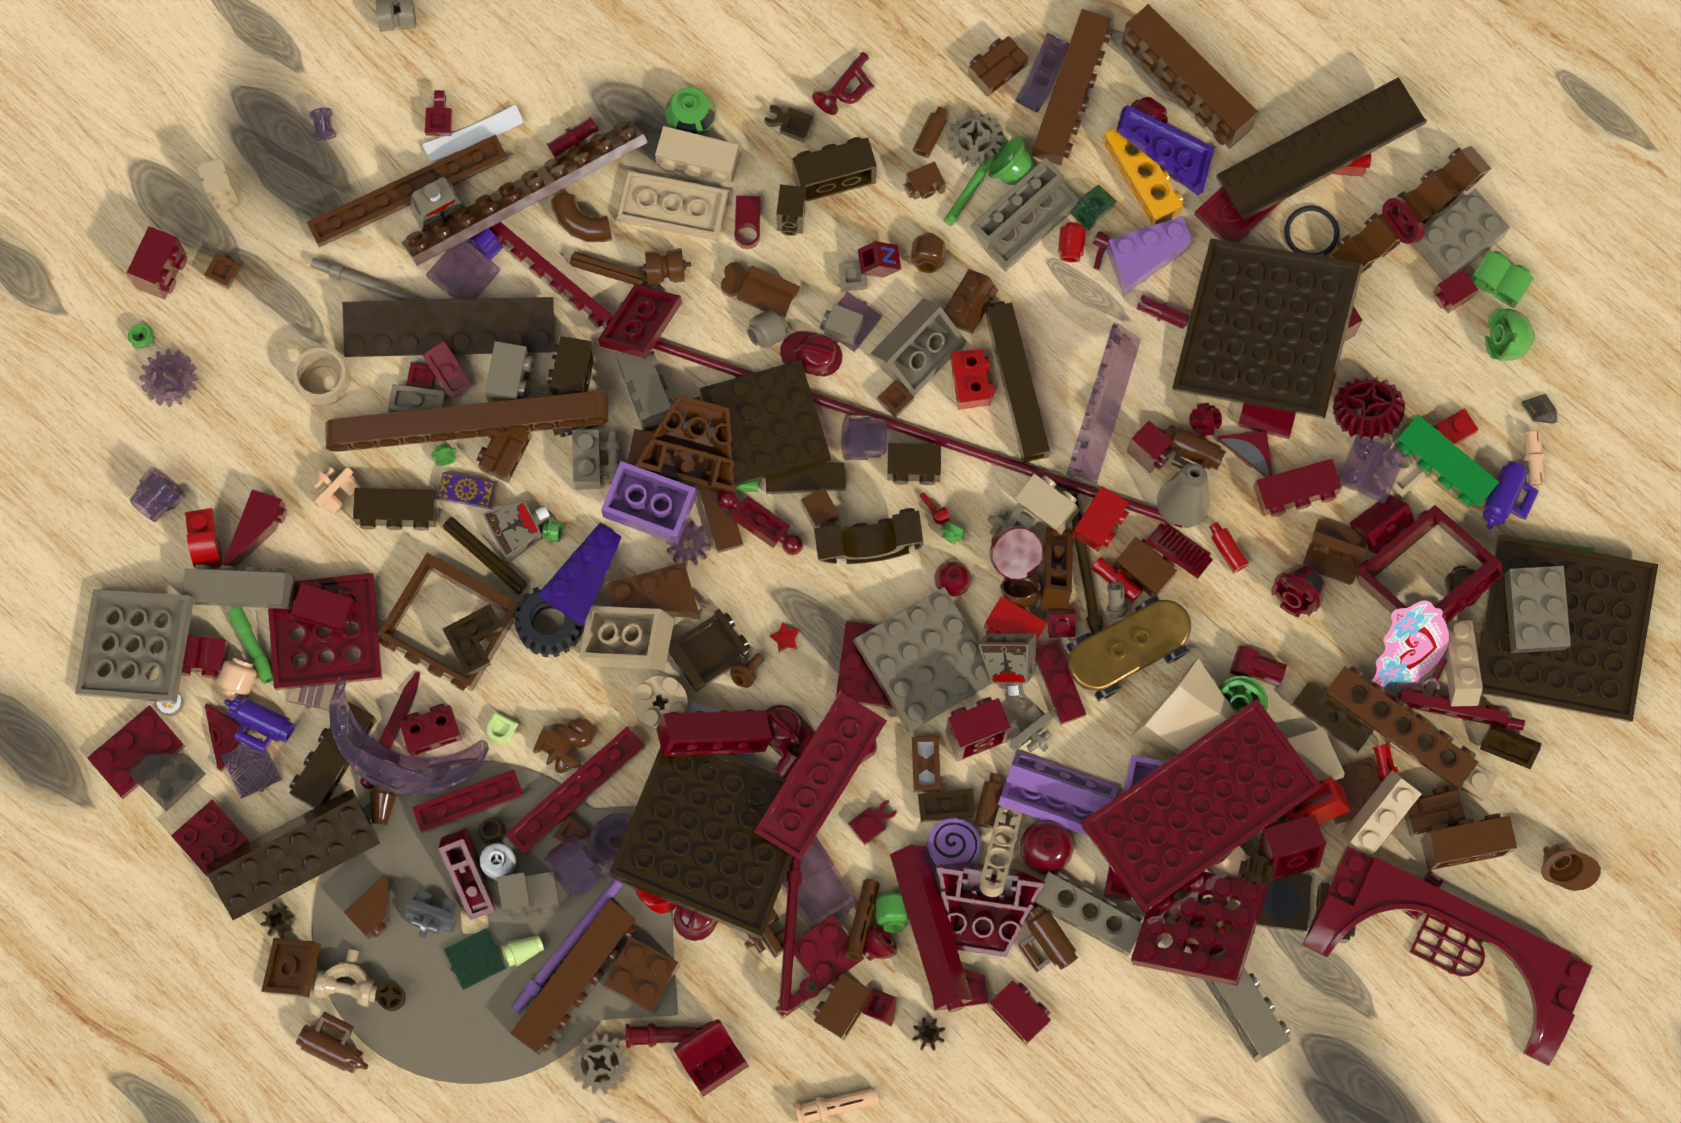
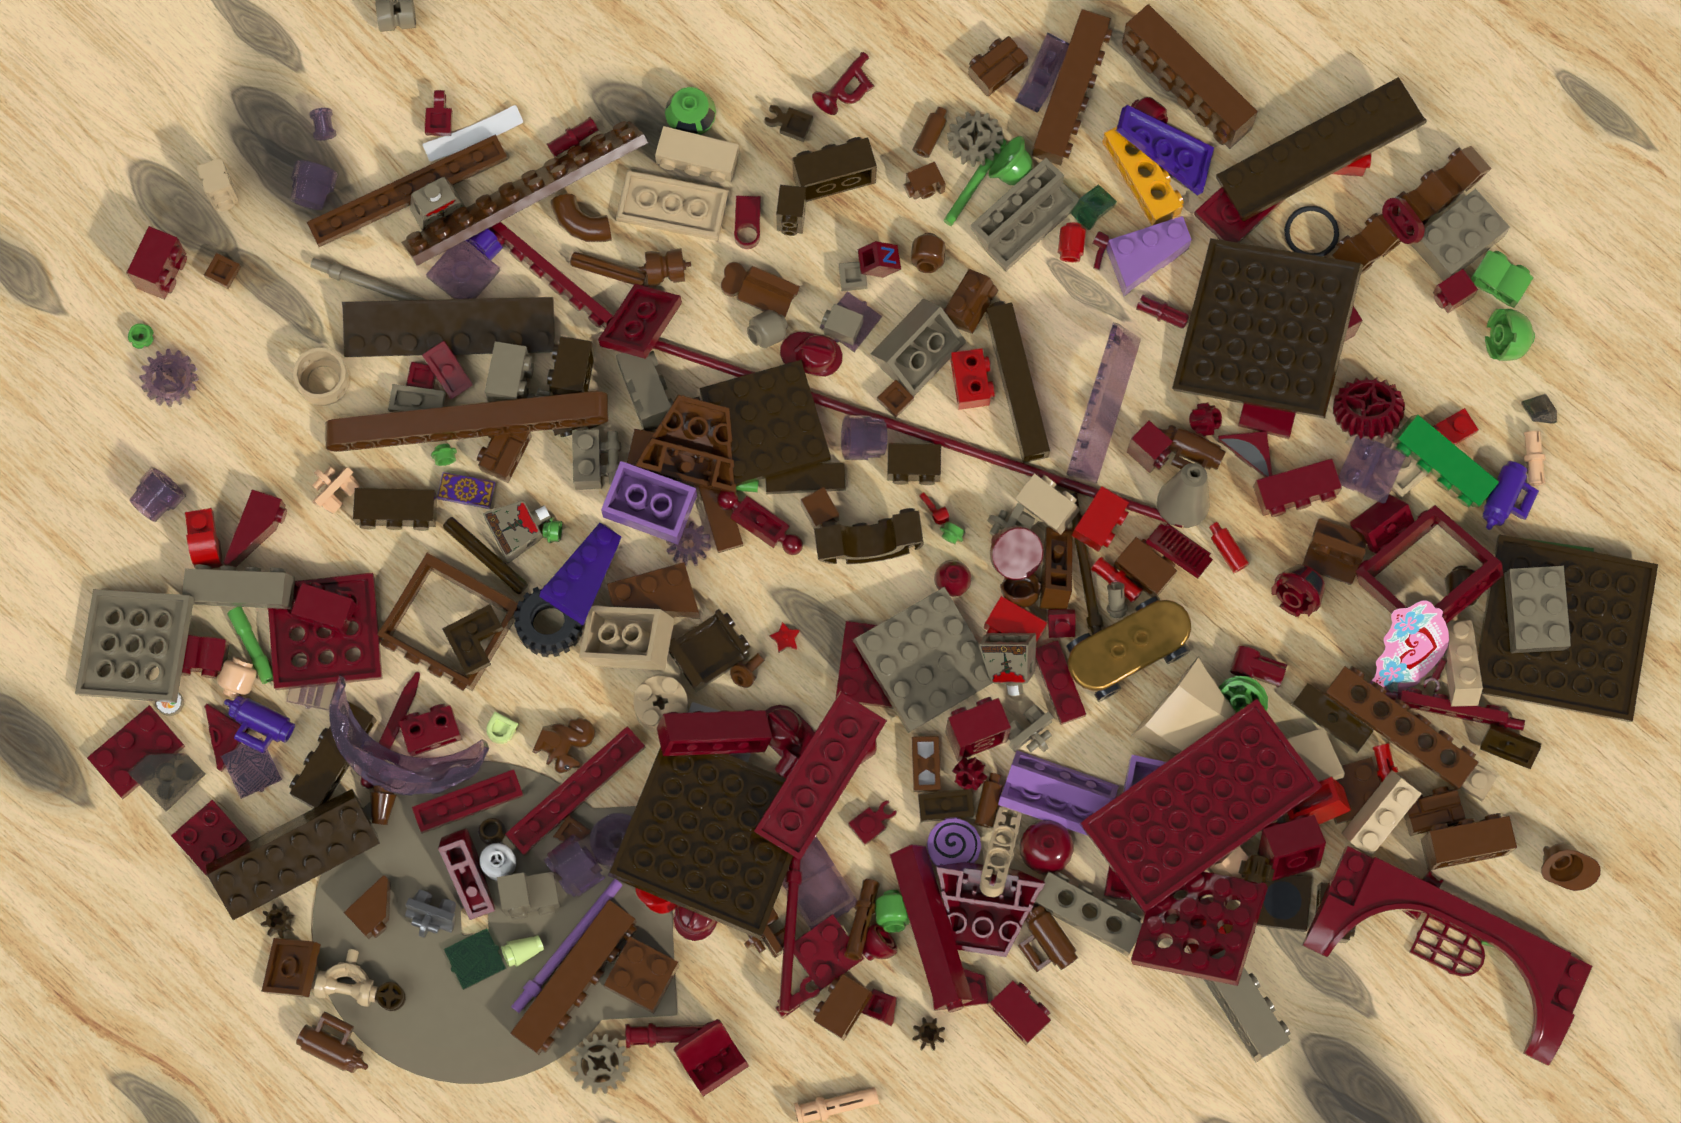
none -> clear purple piece [290,160,338,210]
none -> dark red gear [952,757,988,791]

